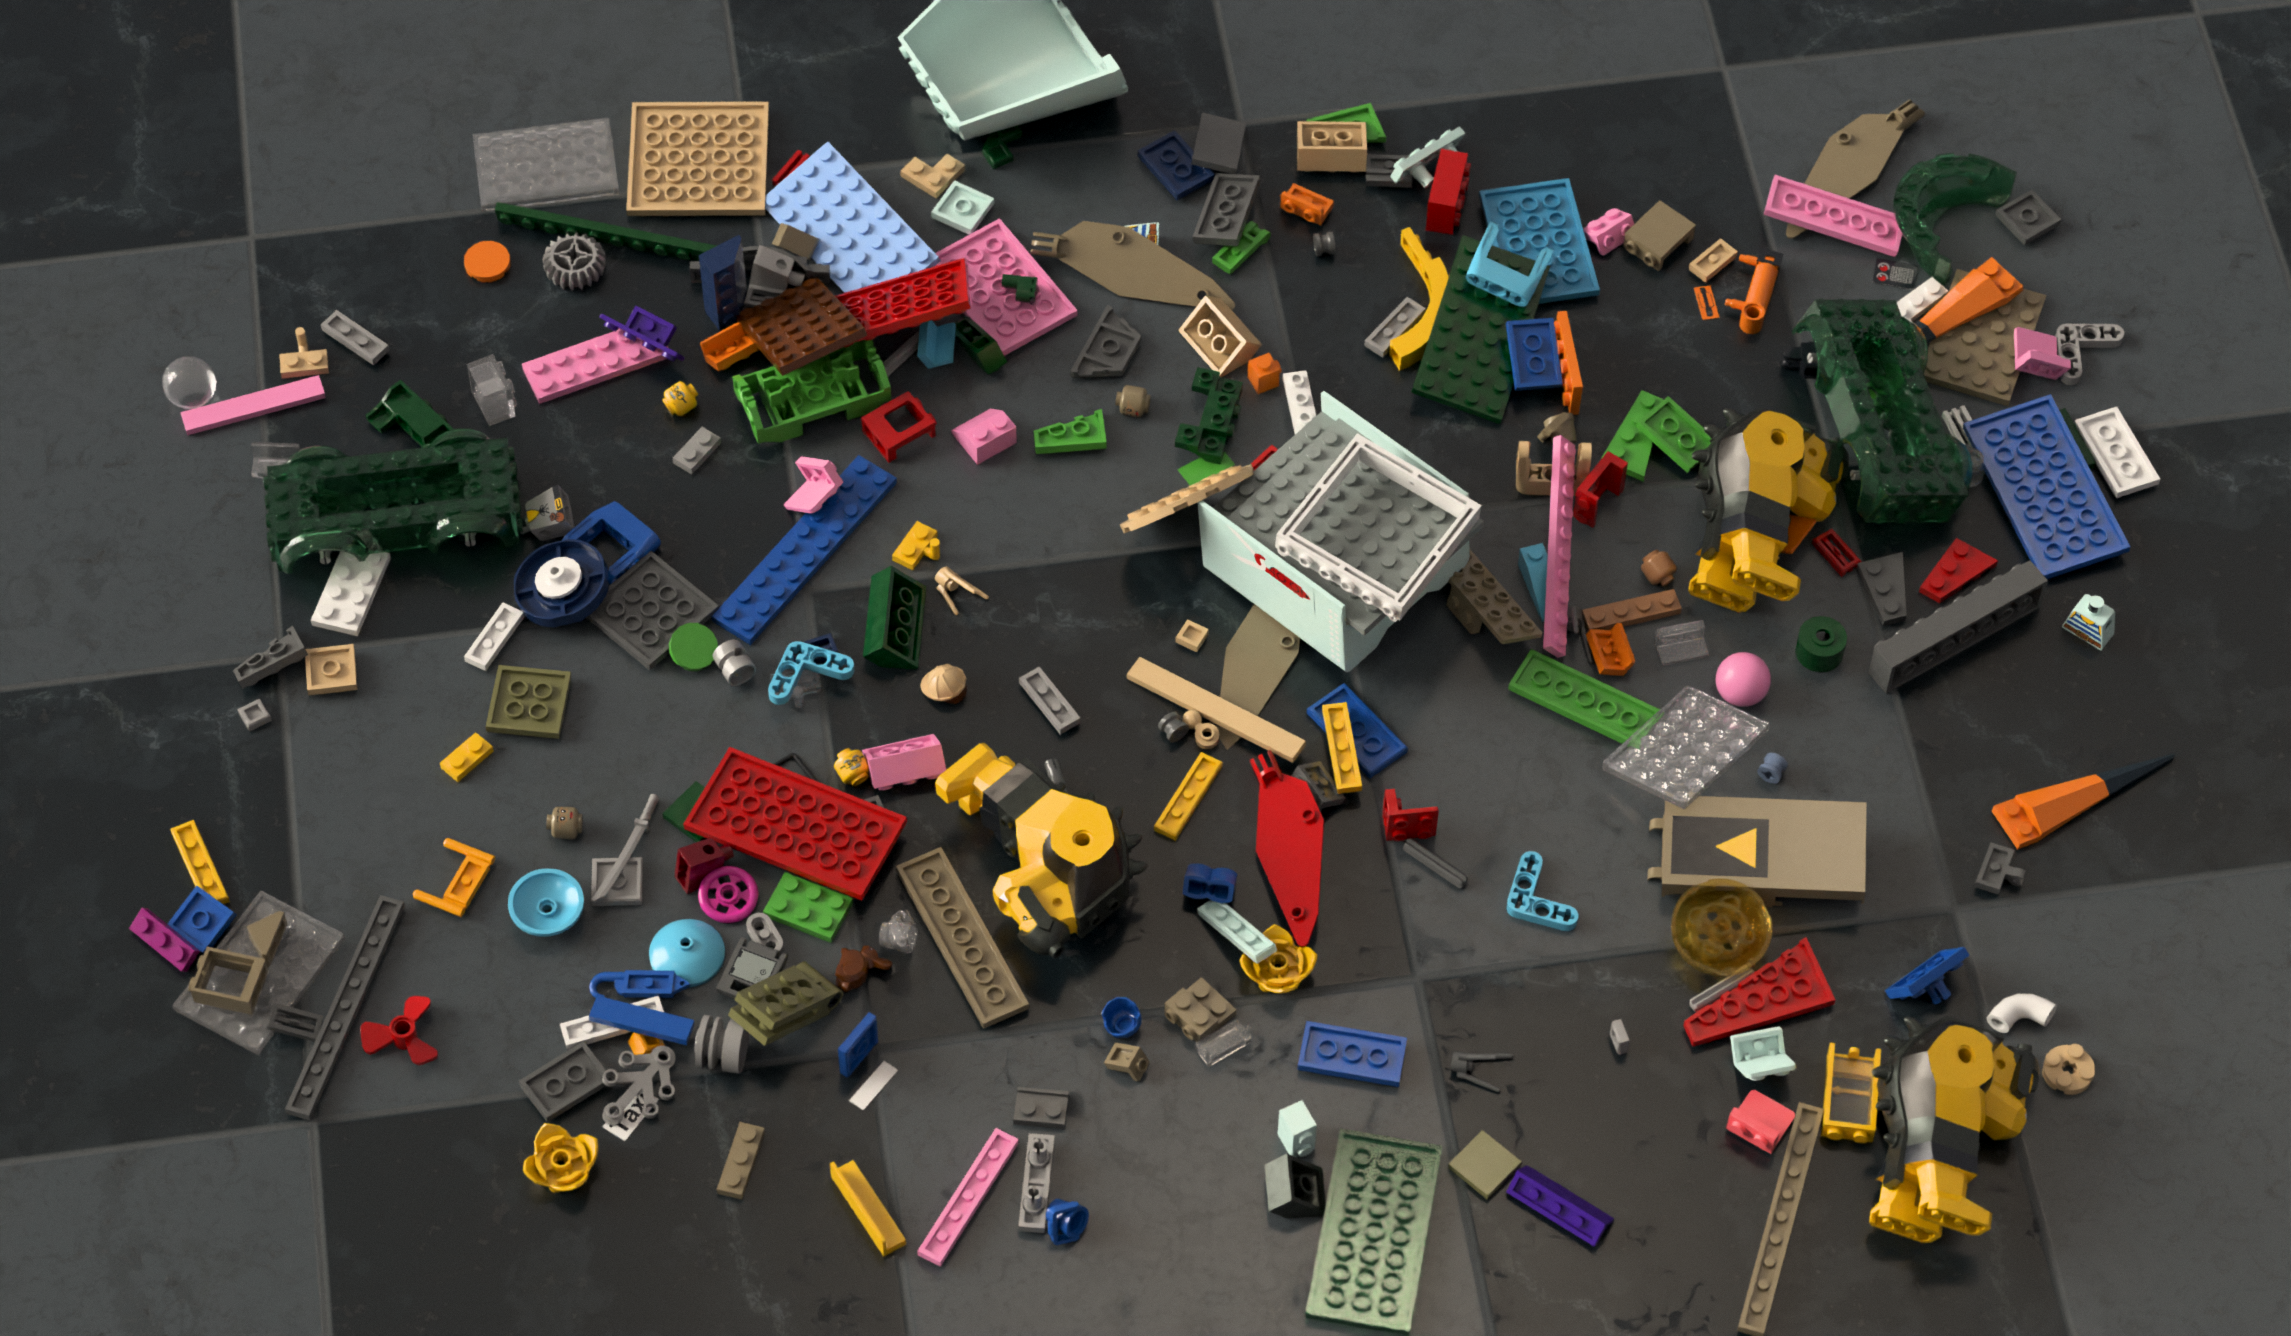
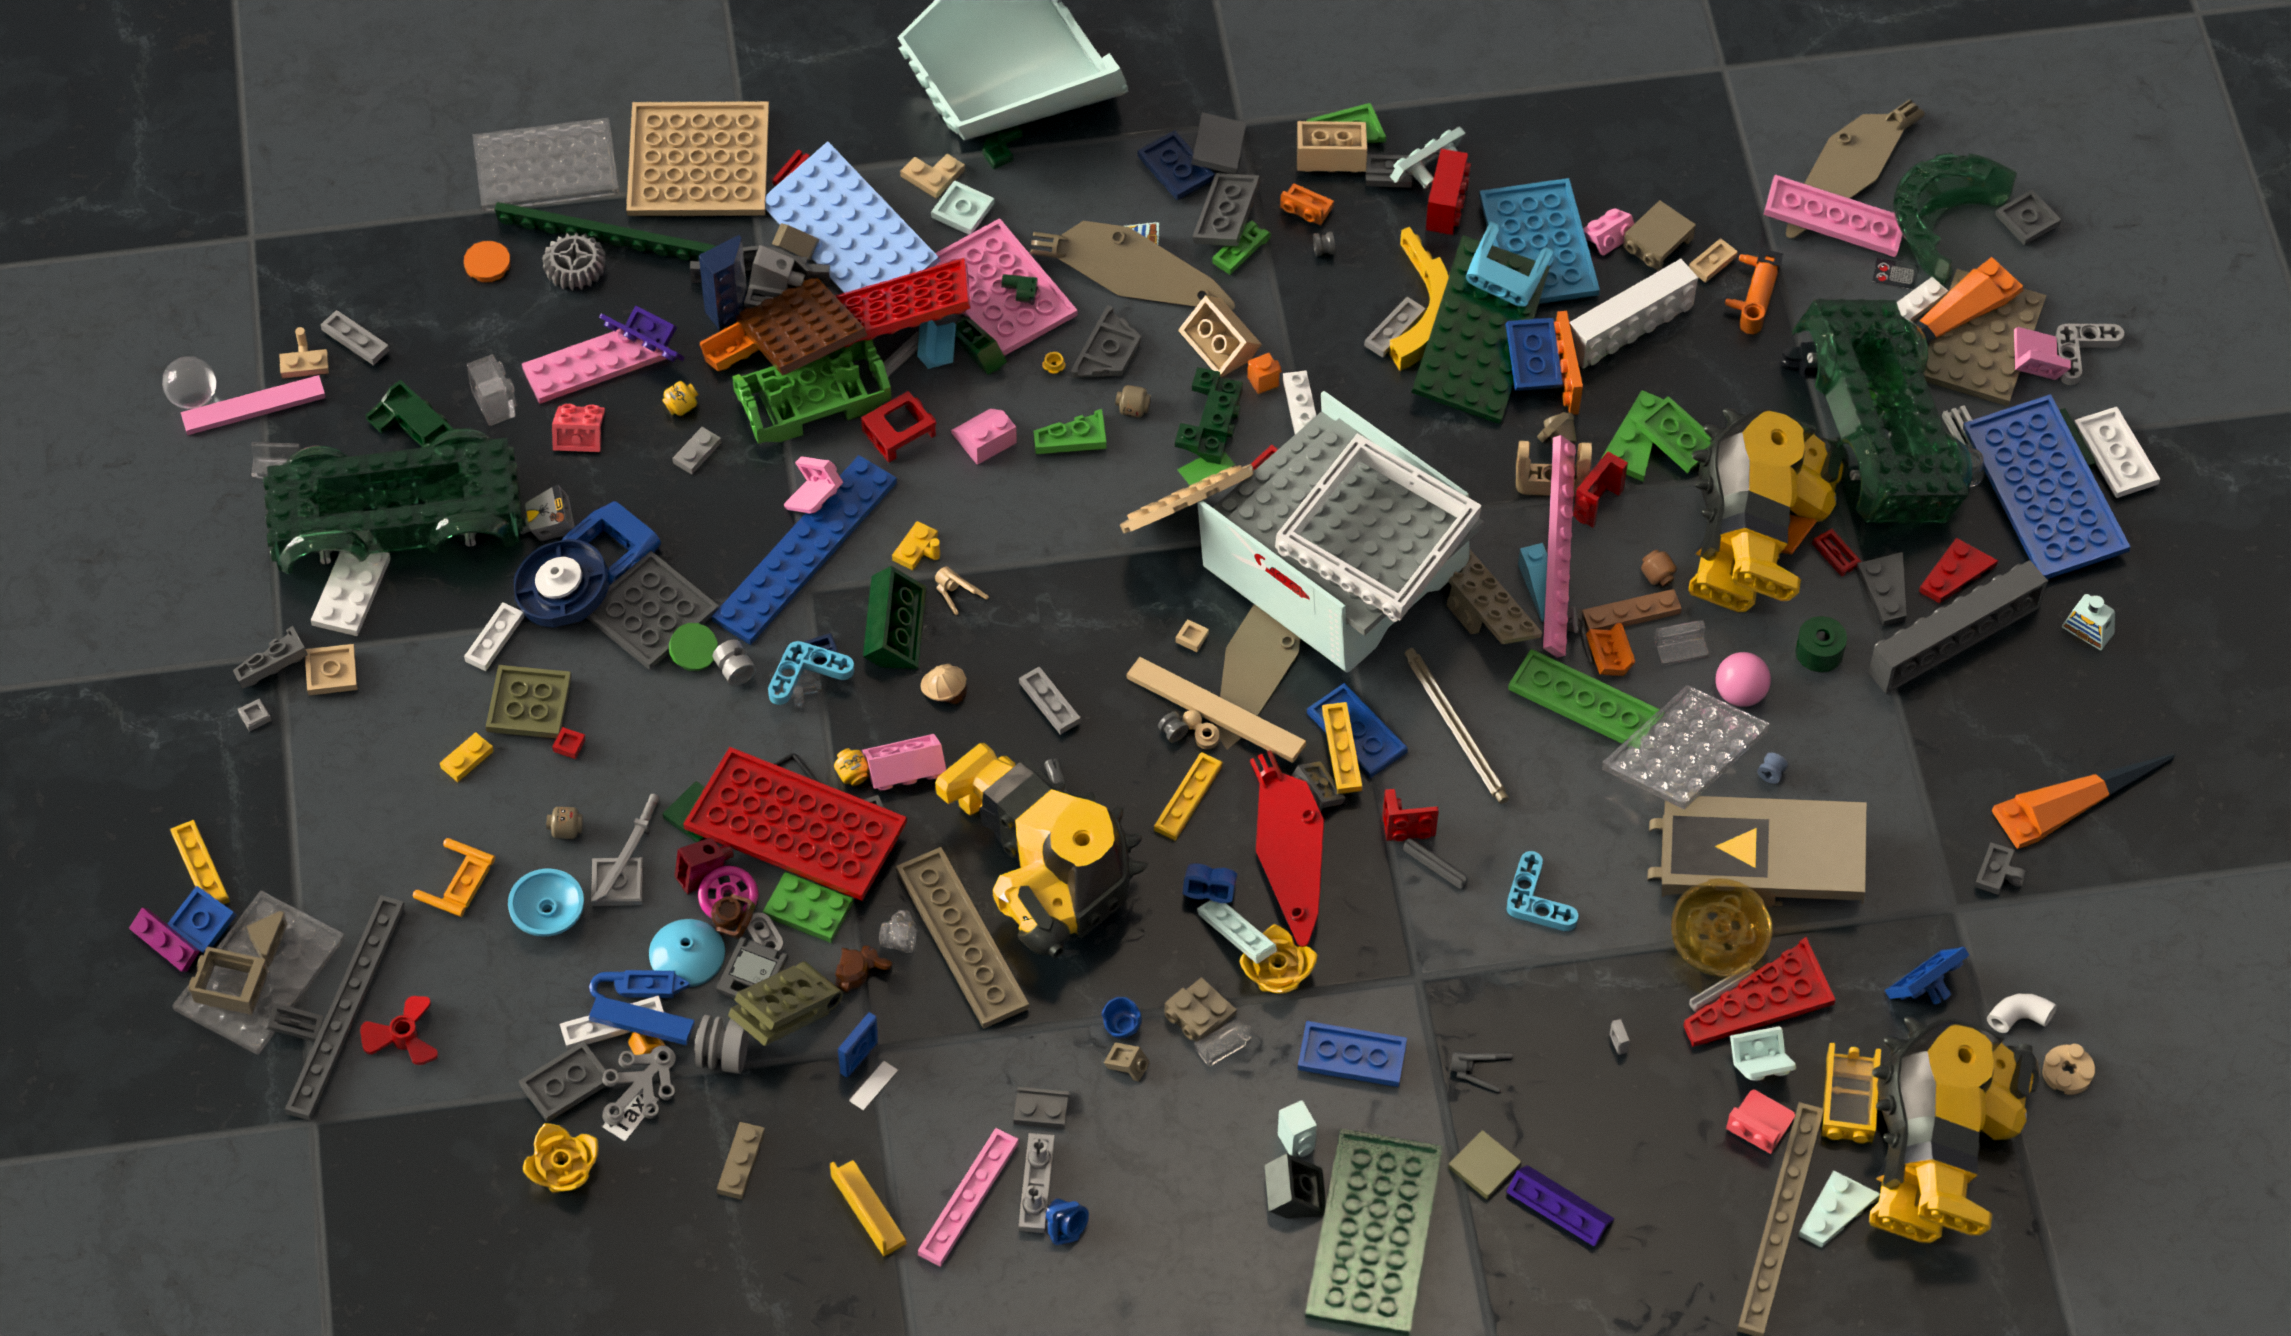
orange sticker [1694,286,1720,320] -> none
none -> coral bracket [552,404,605,452]
none -> red plate [552,727,586,759]
none -> reddish brown piece [711,894,755,939]
none -> yellow plate [1042,352,1066,374]
none -> dark tan piece [1405,648,1509,804]
none -> white brick [1569,259,1698,369]
none -> light aqua wing [1798,1171,1880,1248]

